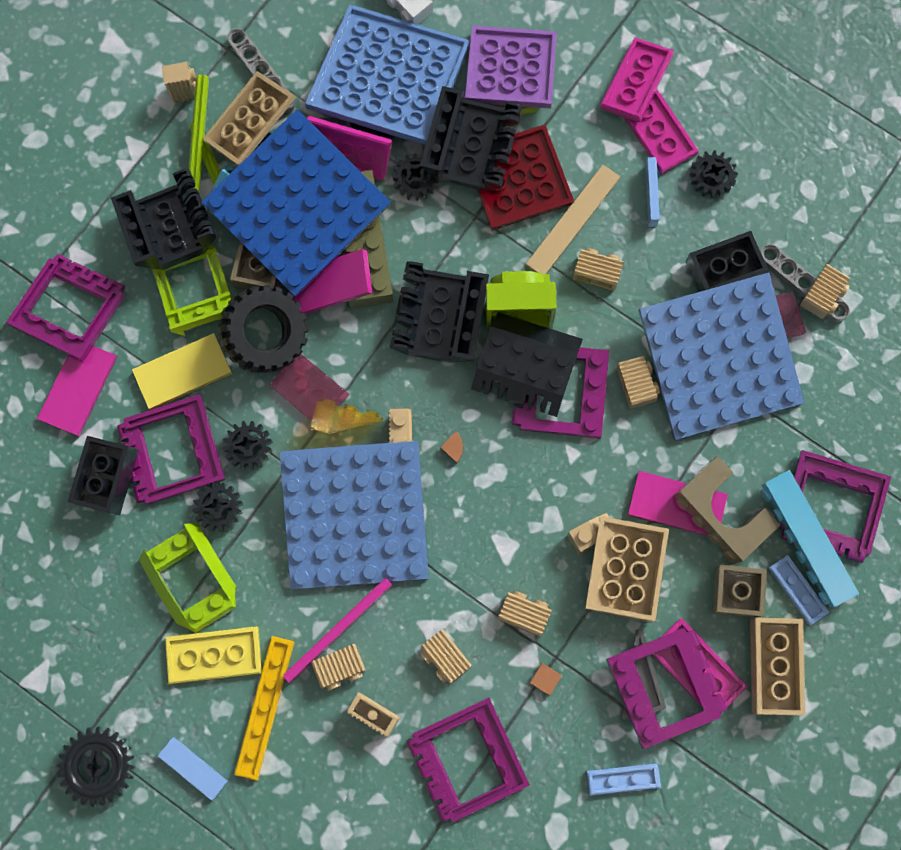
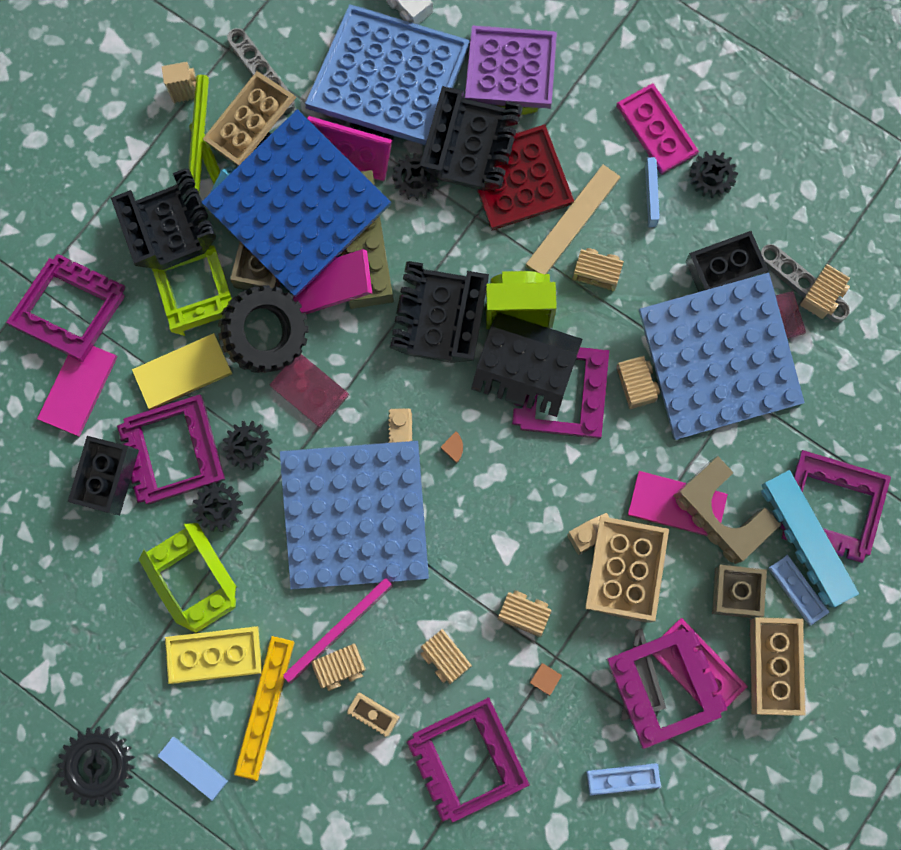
clear yellow slope [310,399,384,435] -> none
dark pink tile [600,37,674,123] -> none

